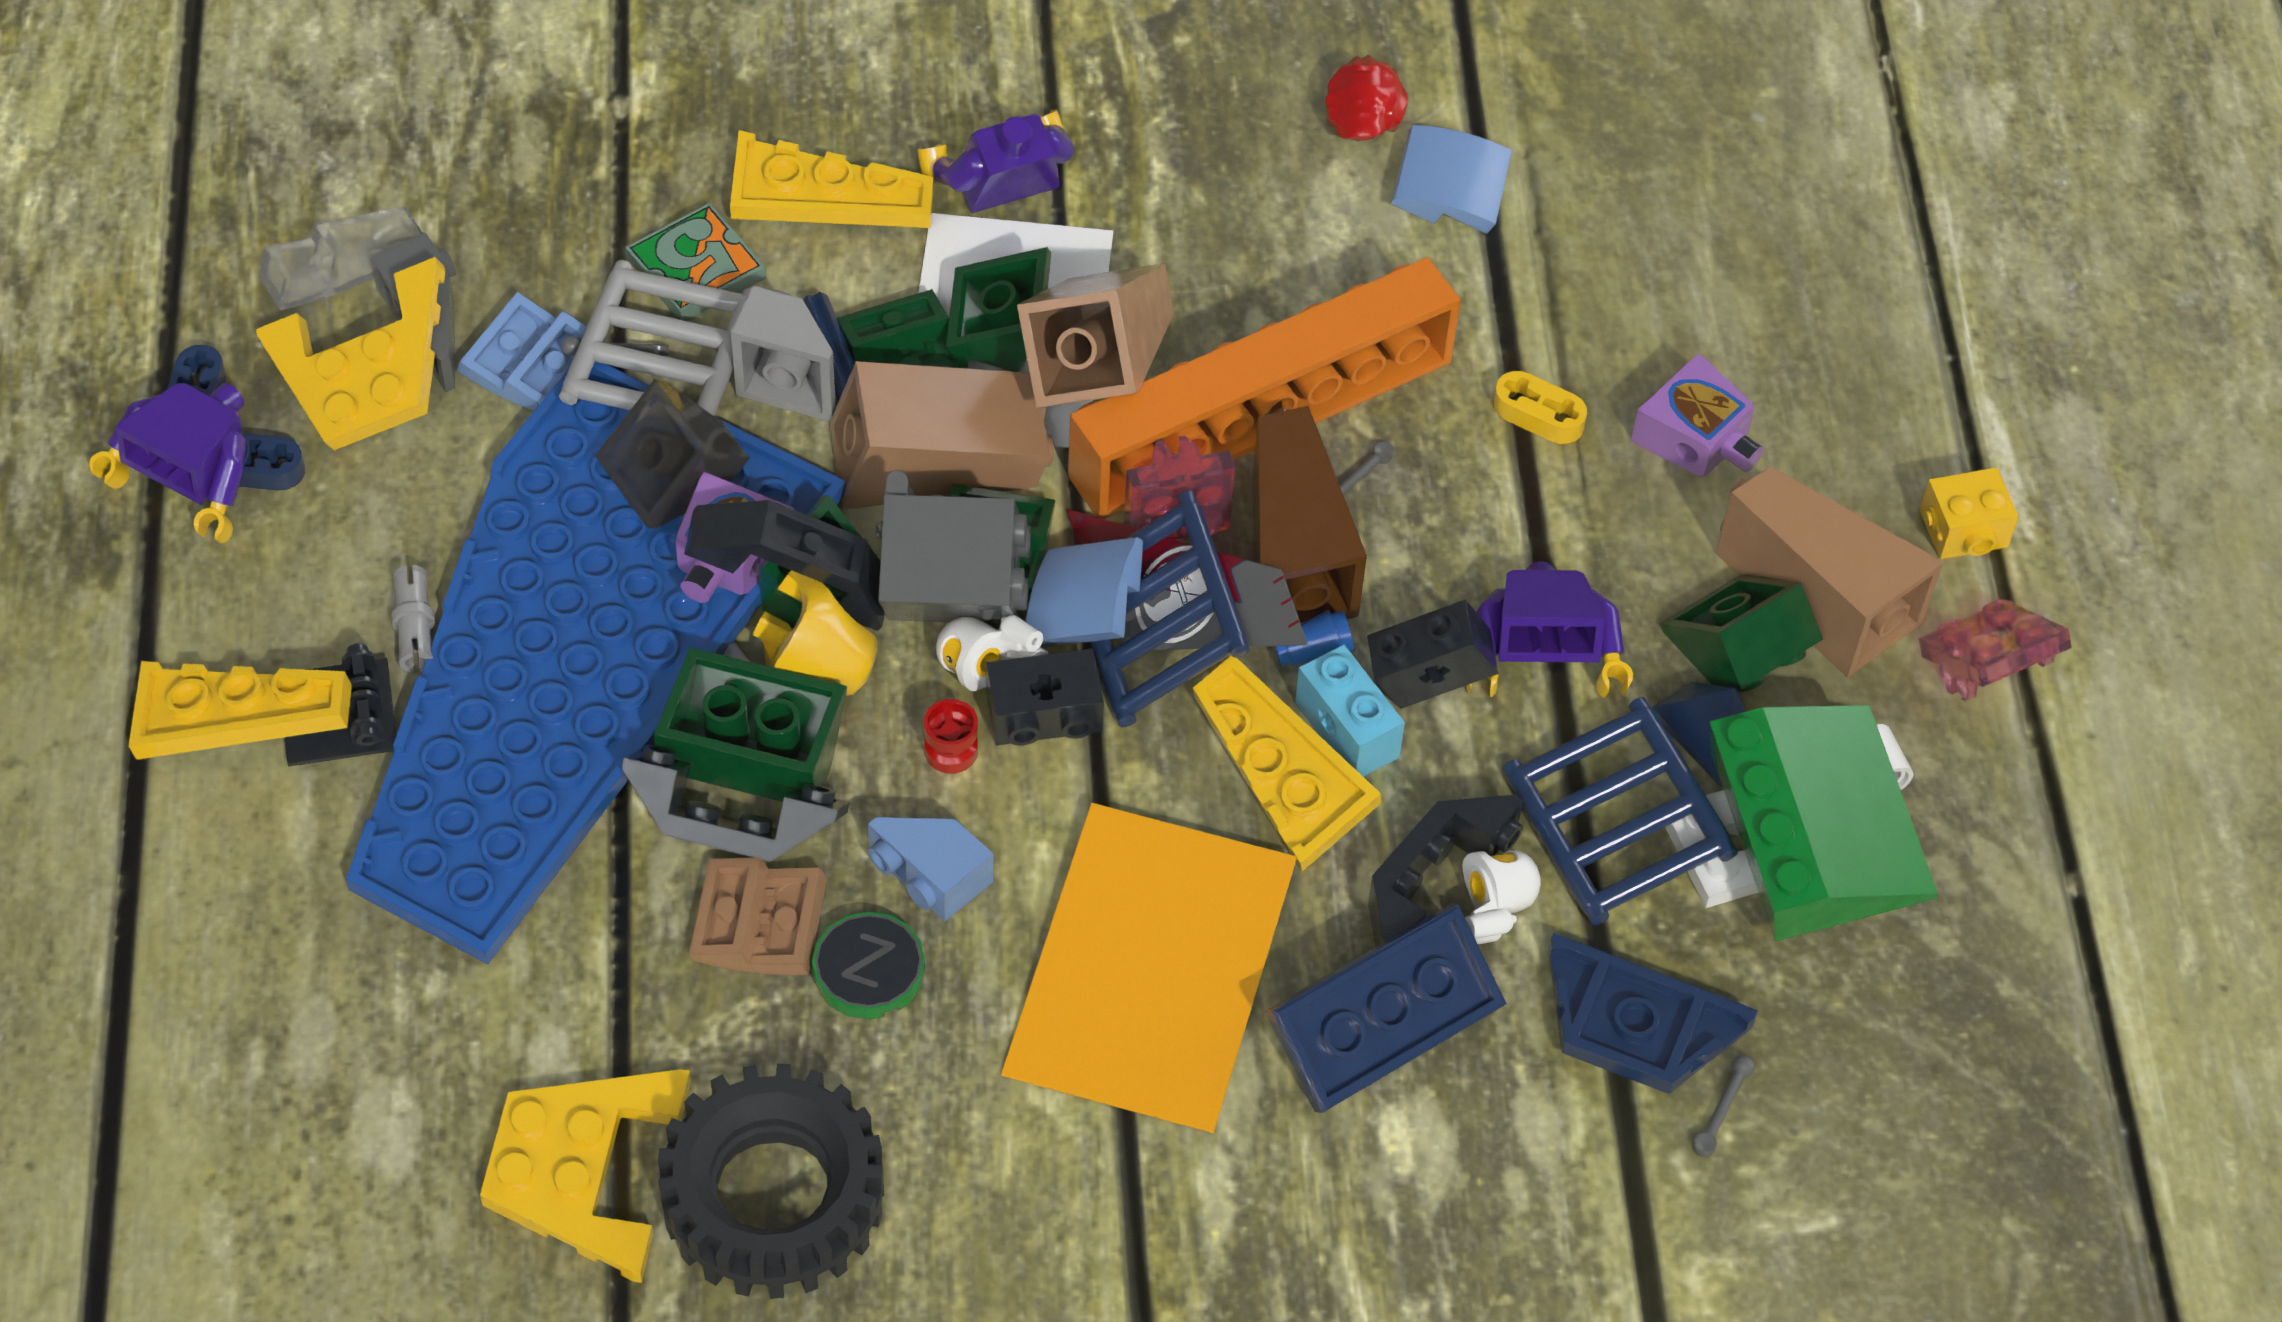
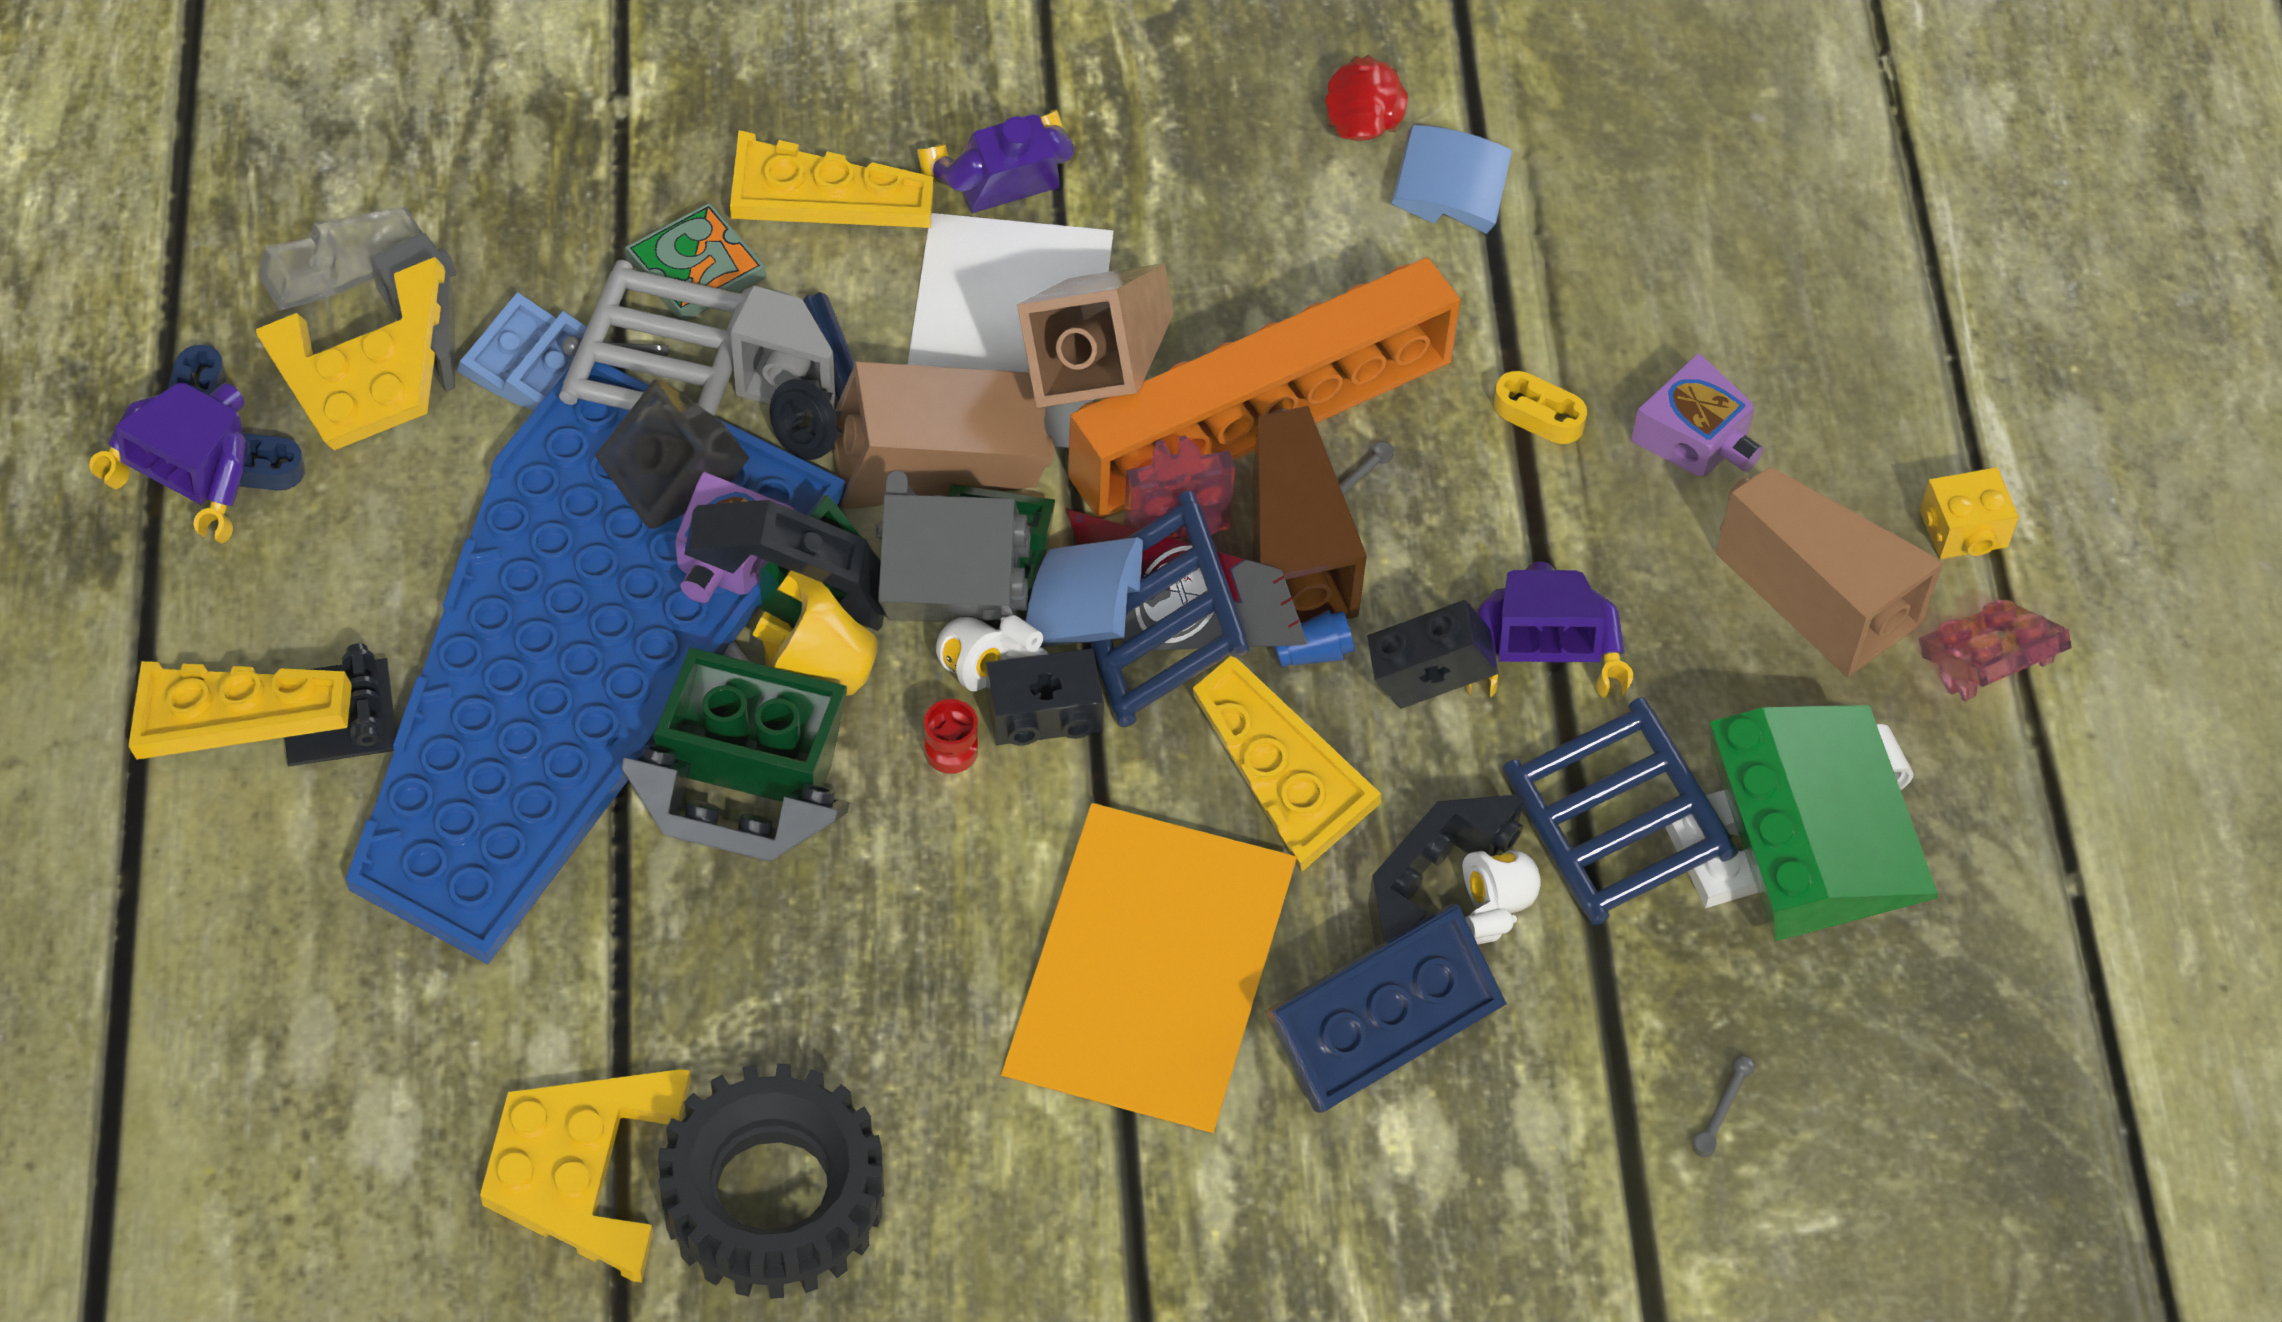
light grey pin [392,565,435,673] -> none
medium nougat slope [689,857,827,975] -> none
black tile [812,912,925,1020] -> none
dark green slope [837,289,969,369] -> none
medium blue slope [868,817,994,922] -> none
dark green slope [946,247,1051,372] -> none
medium azure brick [1295,645,1405,777] -> none
dark blue wing [1548,933,1758,1094] -> none
dark blue slope [1652,682,1745,787] -> none
dark green slope [1660,575,1823,692] -> none
none -> black gear [769,376,843,460]

